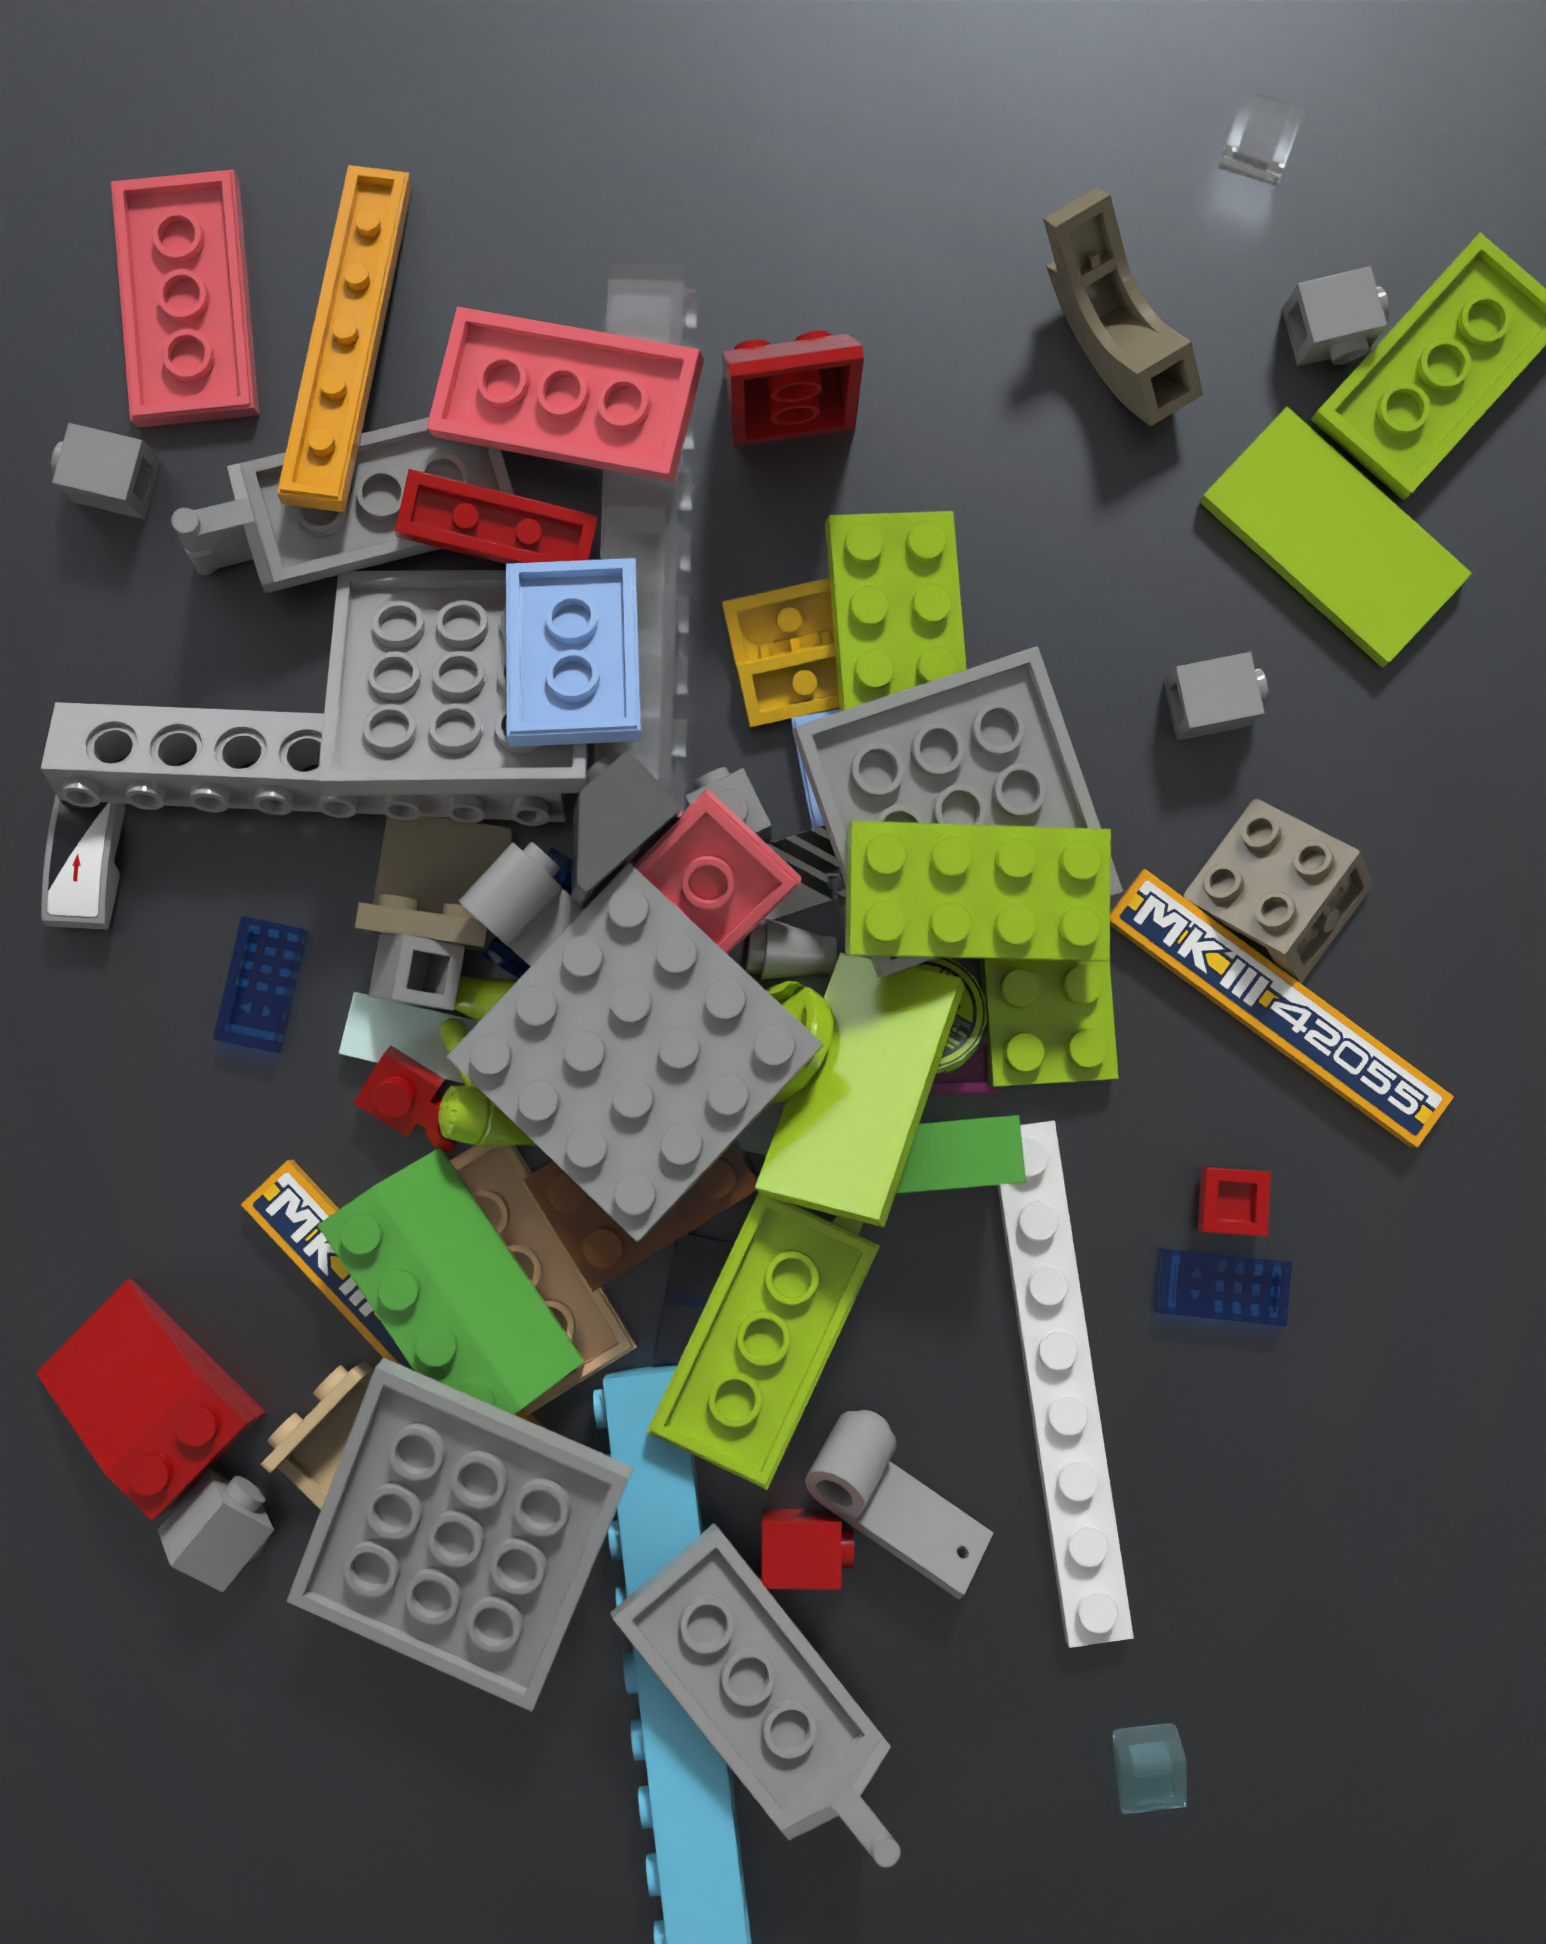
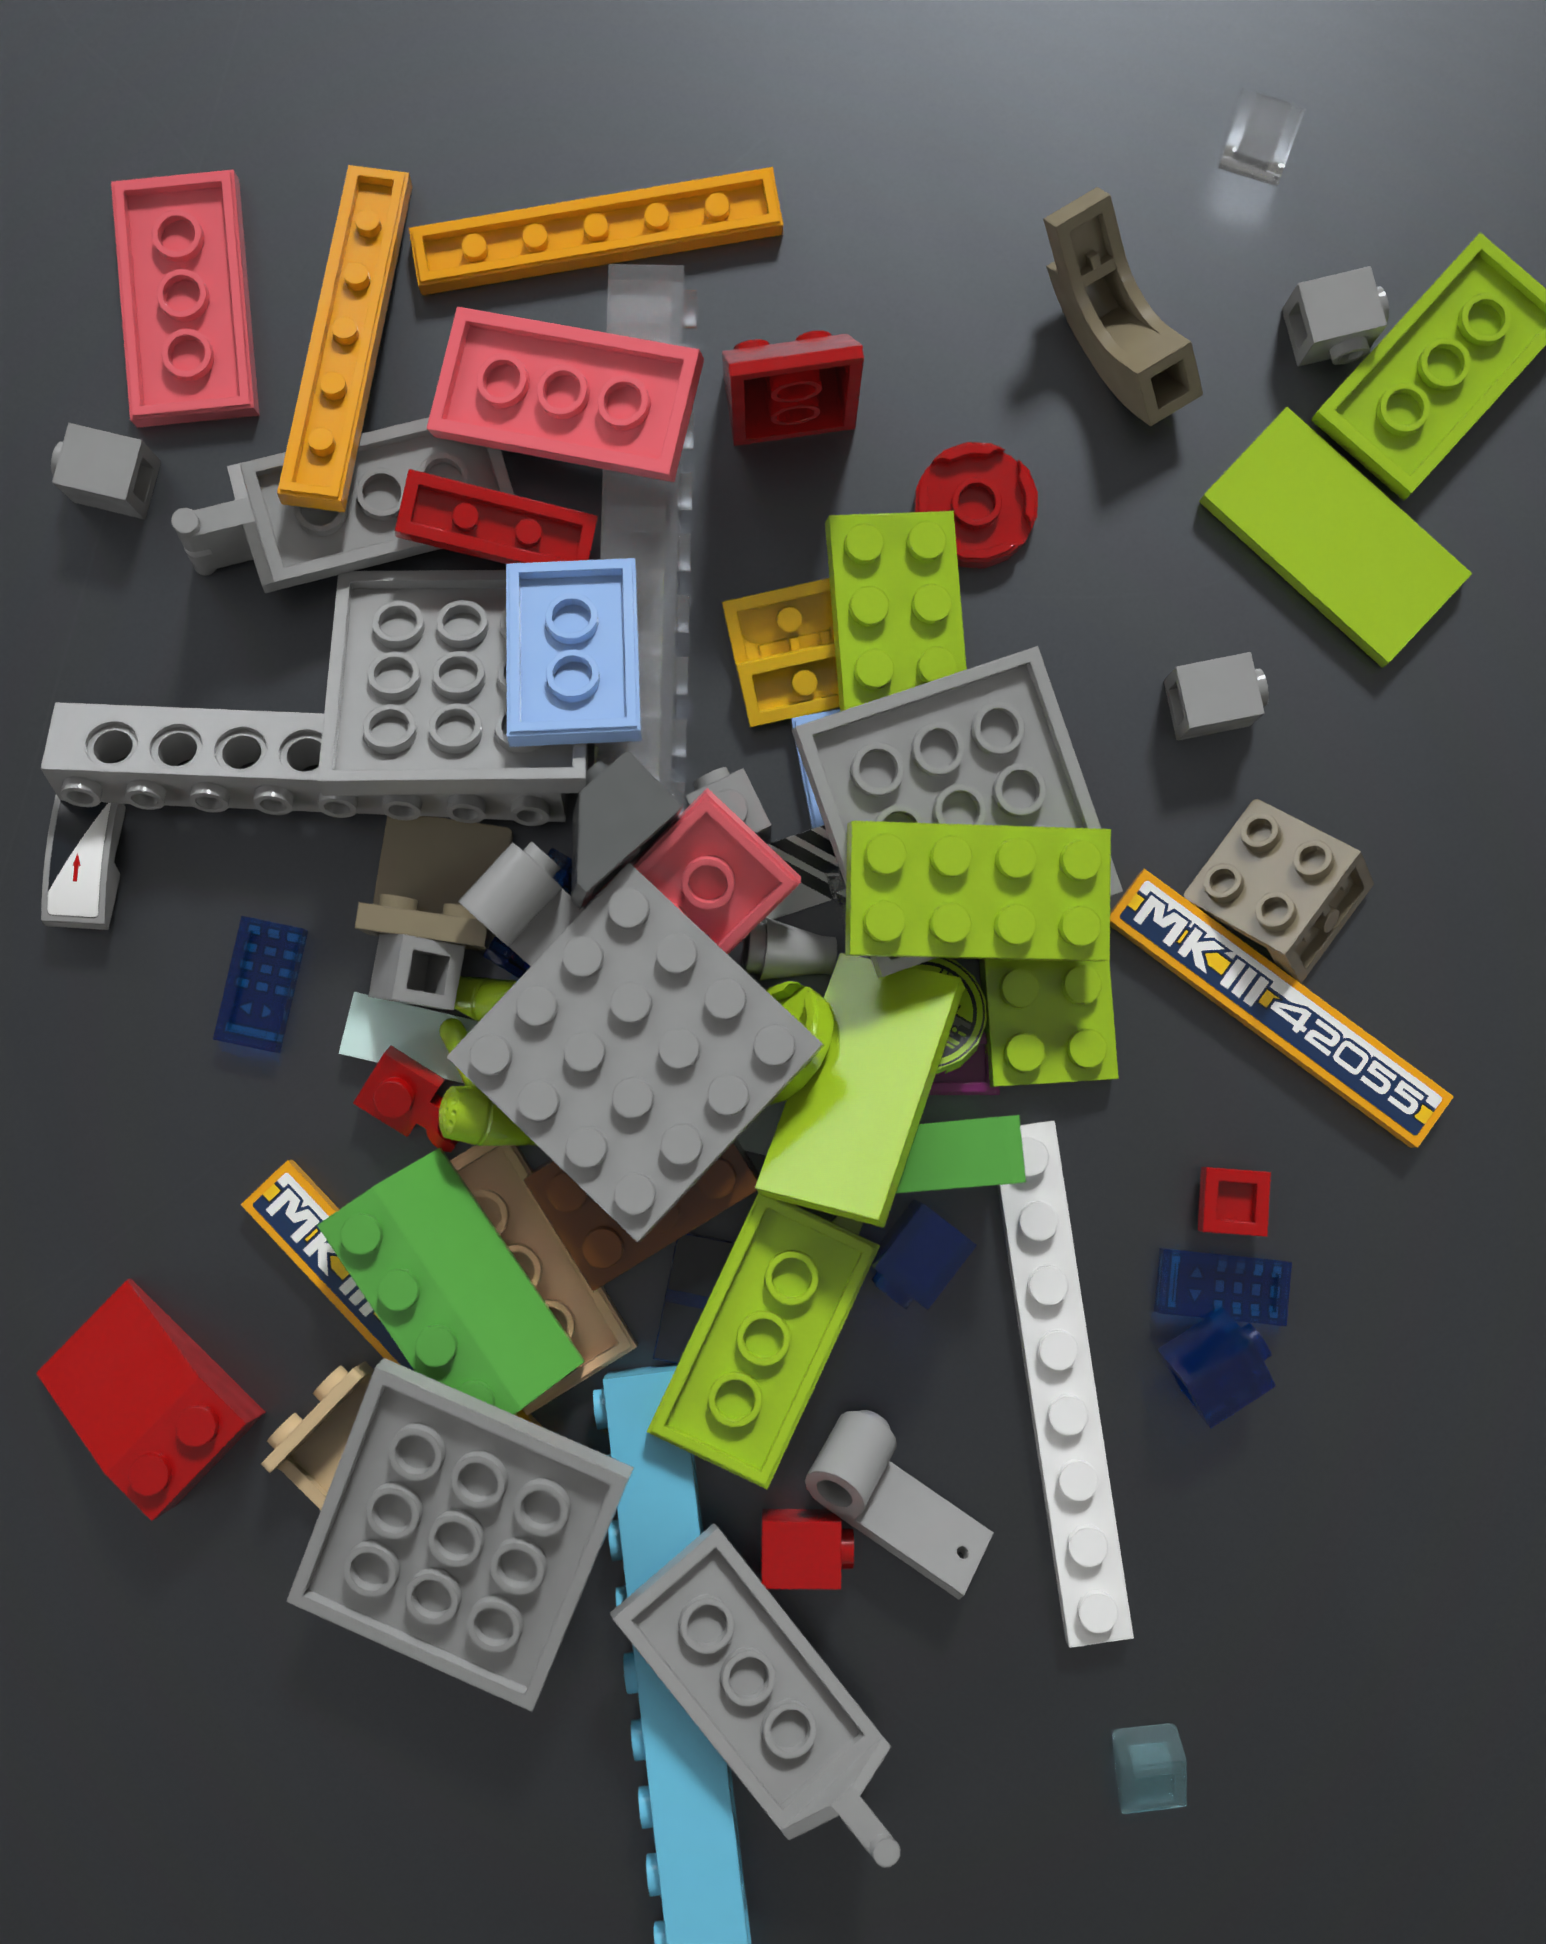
light grey brick [157,1468,274,1593] -> none
none -> light orange tile [409,167,783,296]
none -> clear blue brick [871,1199,977,1310]
none -> red tile [914,442,1038,568]
none -> clear blue brick [1158,1307,1276,1428]

